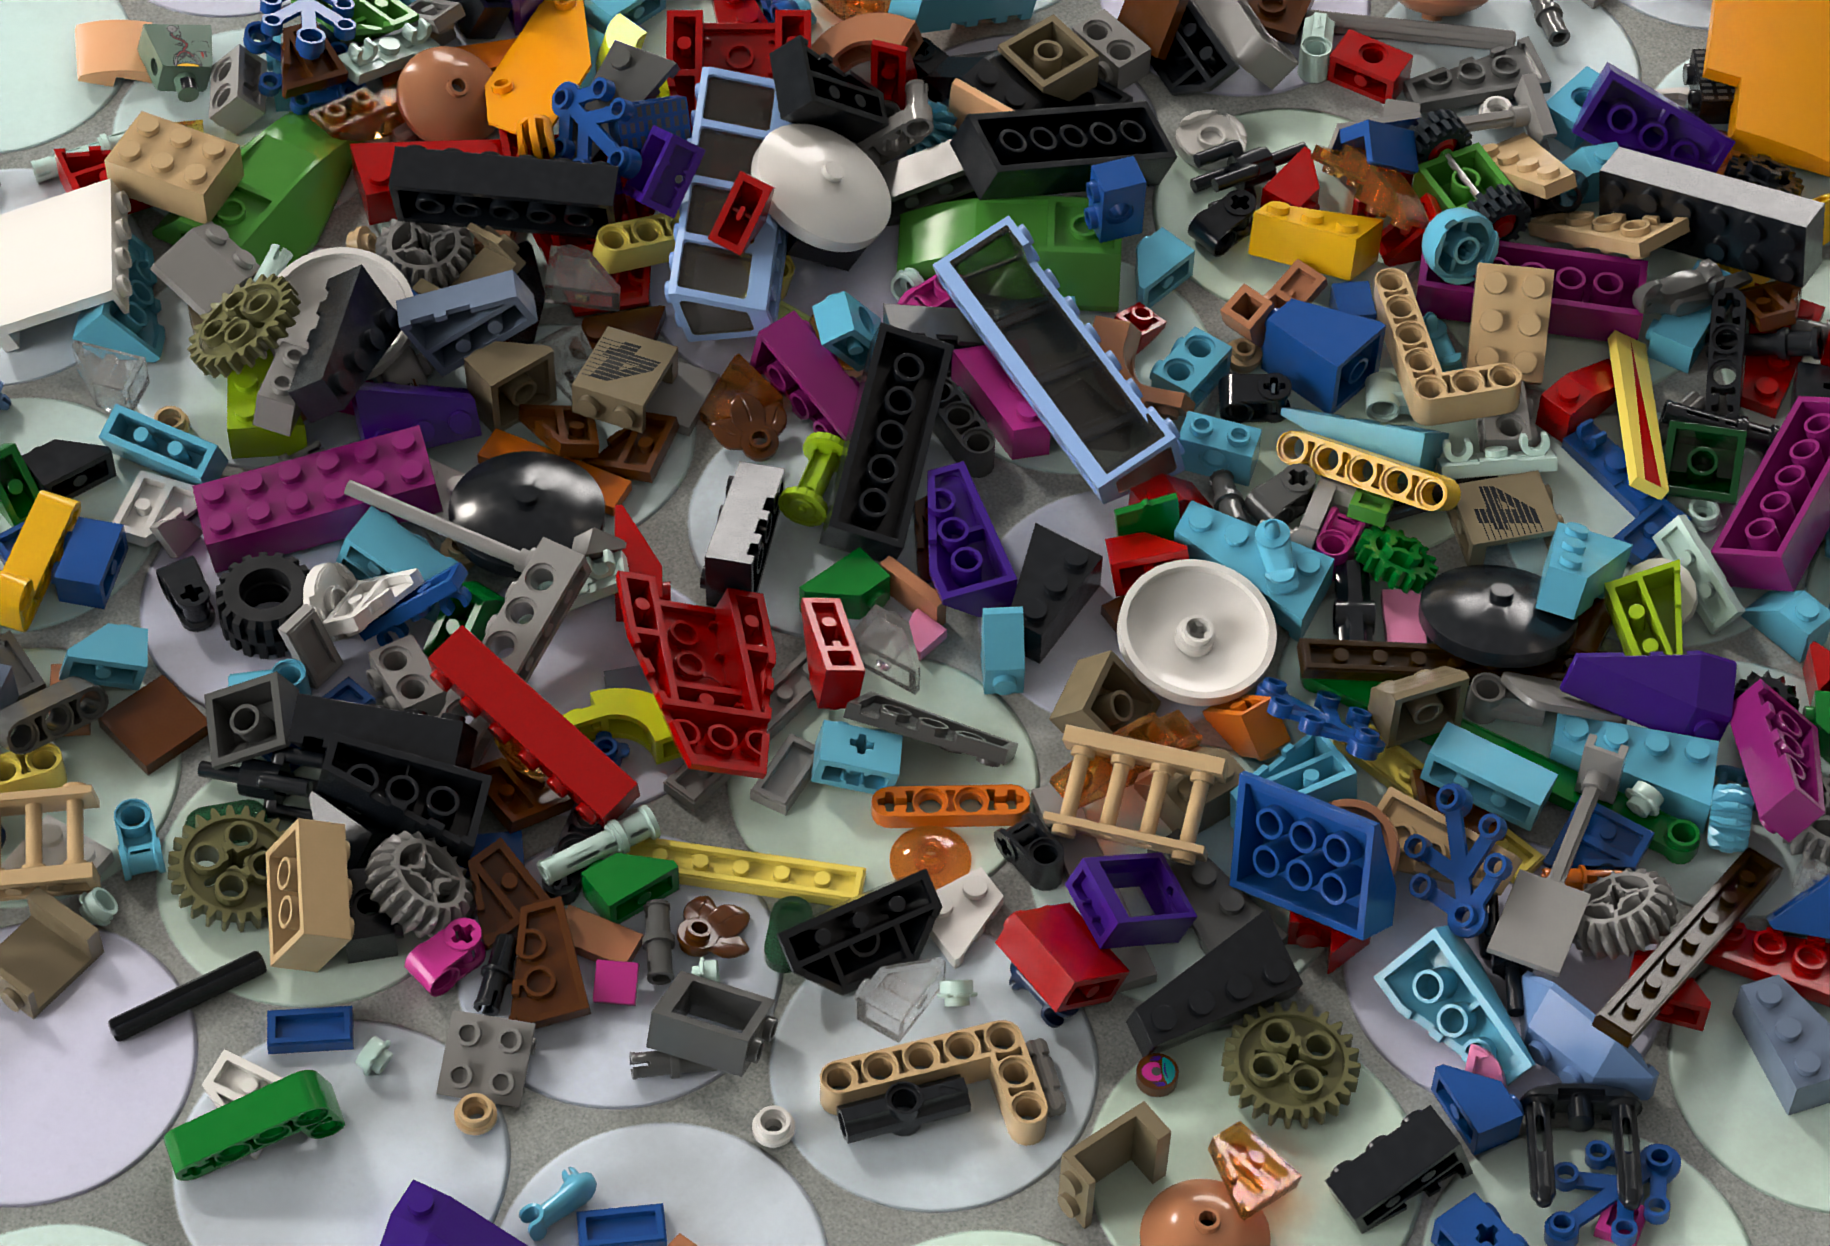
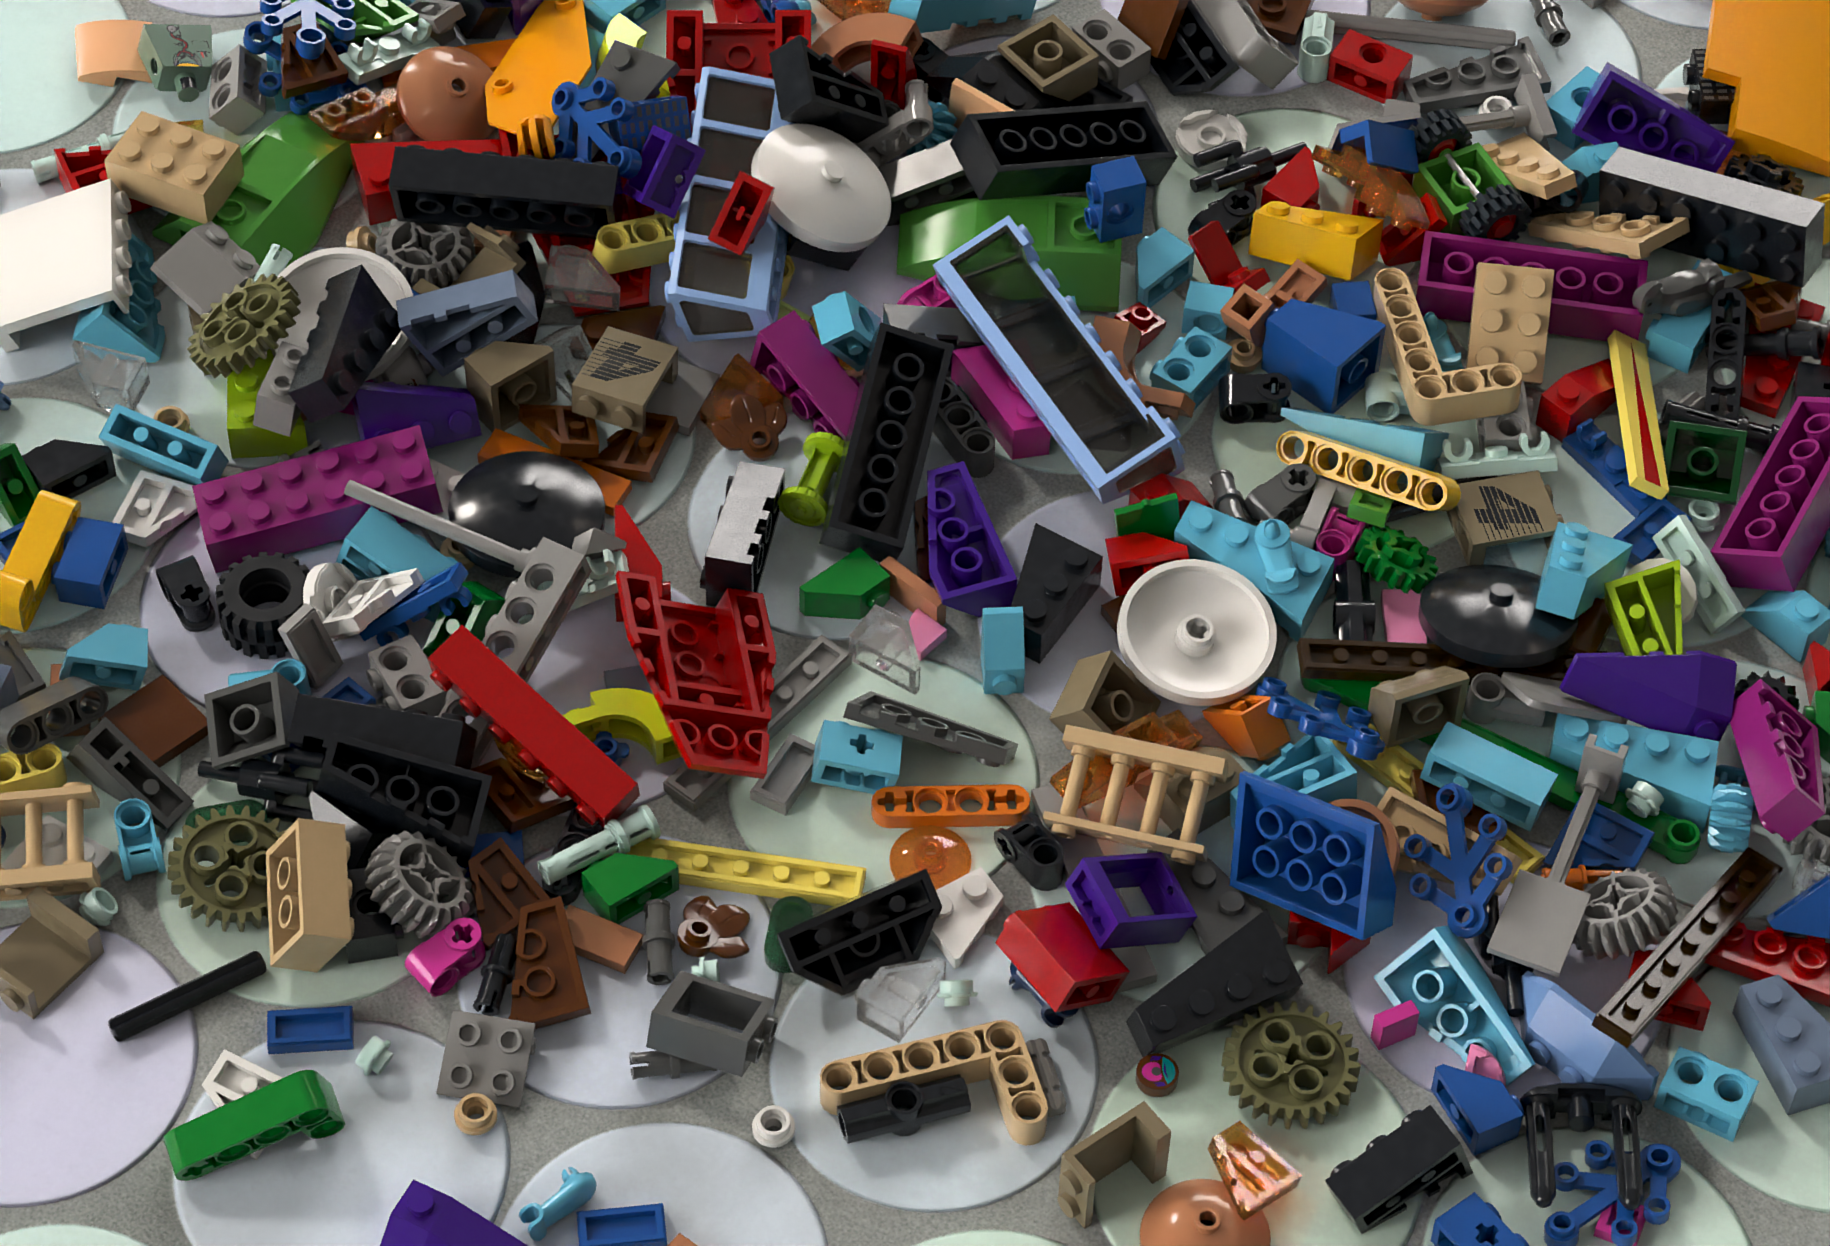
light grey tile [150,519,203,558] -> none
dark pink tile [593,959,640,1006] -> none
red slope [801,598,865,710] -> none
light aqua plate [891,267,924,301] -> none
medium azure brick [1178,411,1262,487] -> none
medium azure cylinder [1422,207,1499,285] -> none
none -> dark grey slope [66,717,194,831]
none -> medium azure brick [1181,281,1234,340]
none -> red bracket [1188,220,1271,294]
none -> dark pink tile [1370,1000,1420,1050]
none -> medium azure brick [1654,1046,1759,1142]

